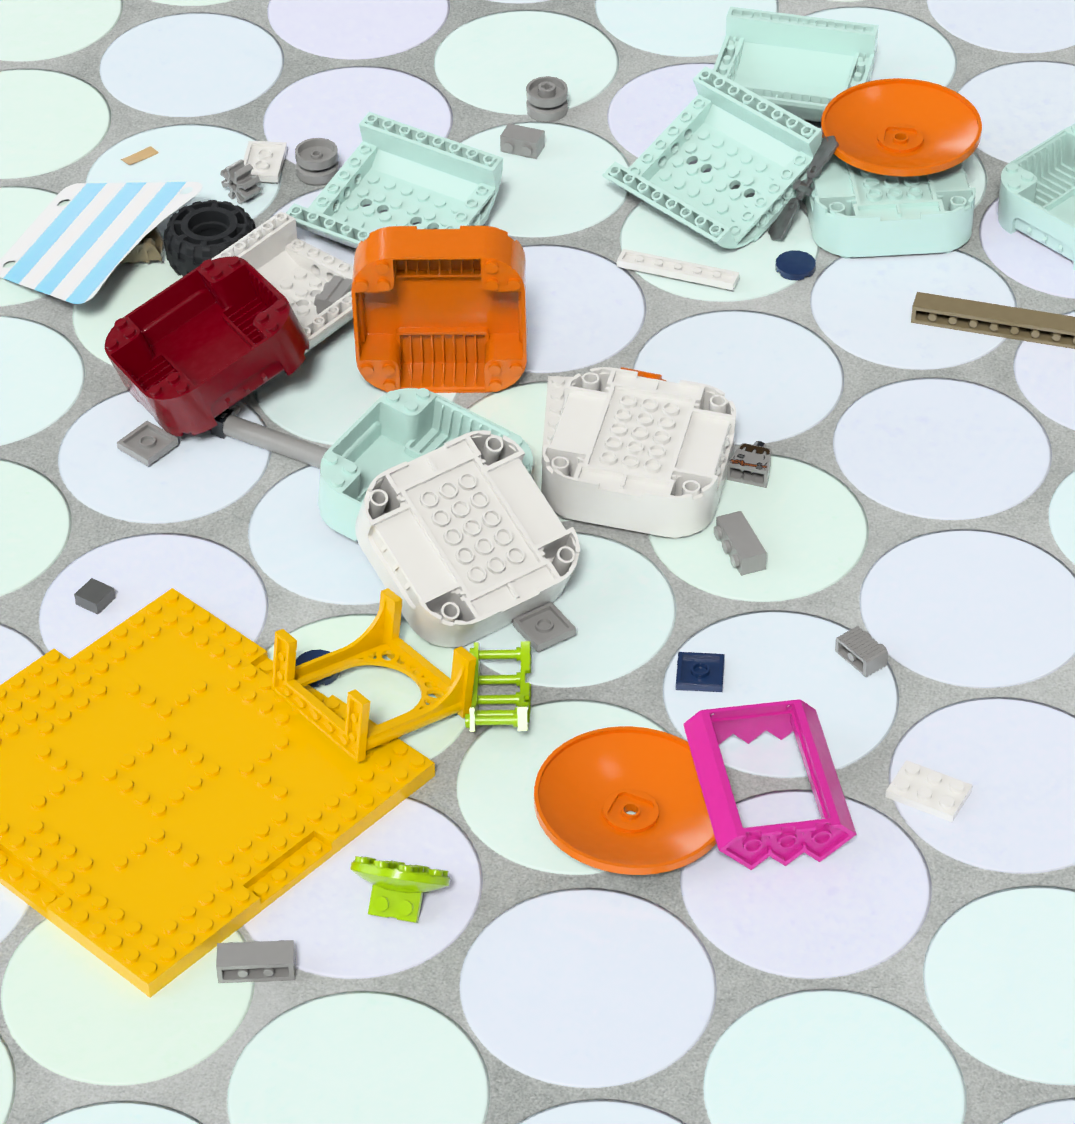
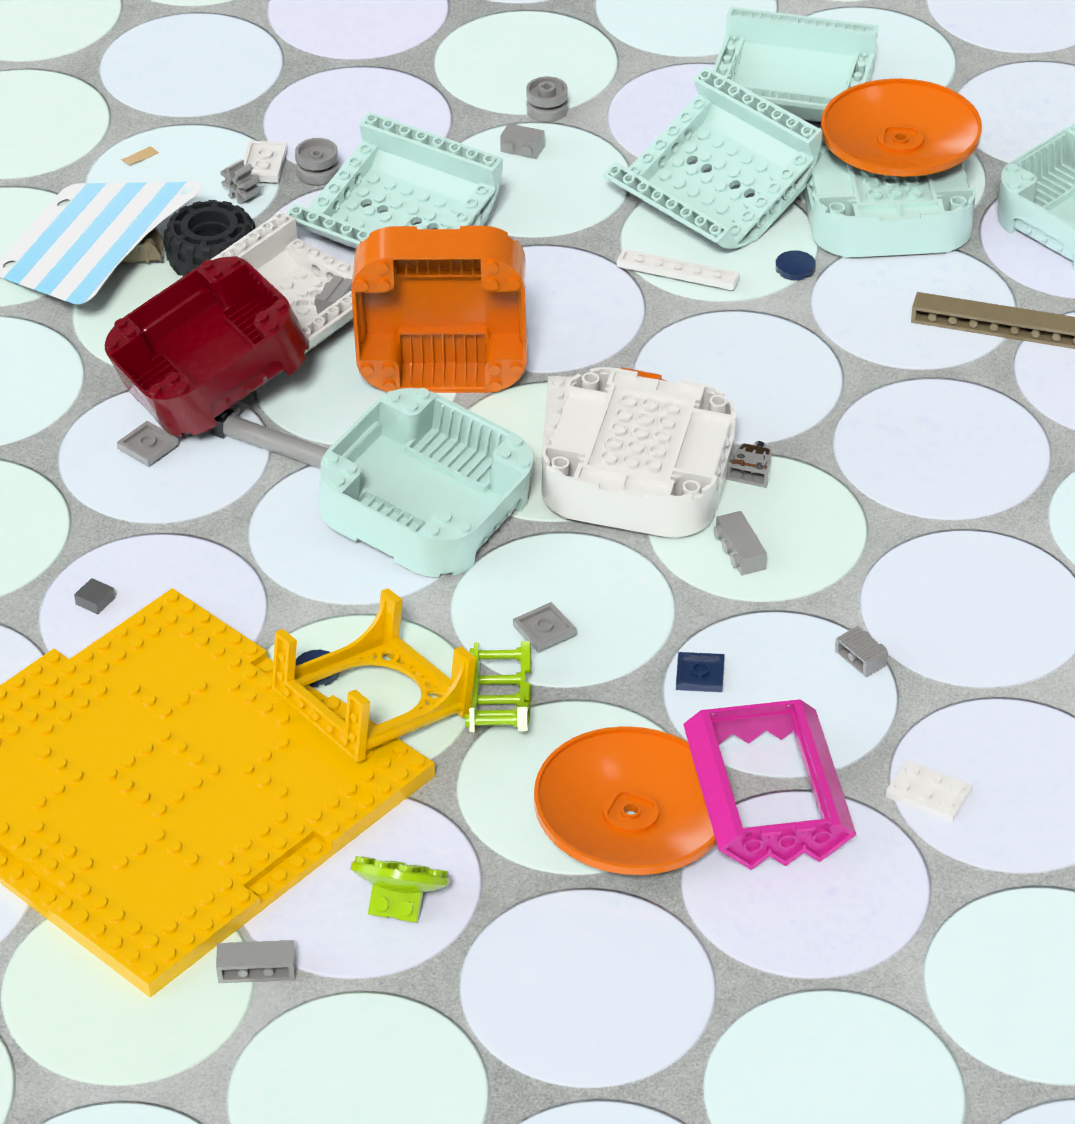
white container [355,430,580,647] -> none
flat silver piece [768,136,839,241] -> none

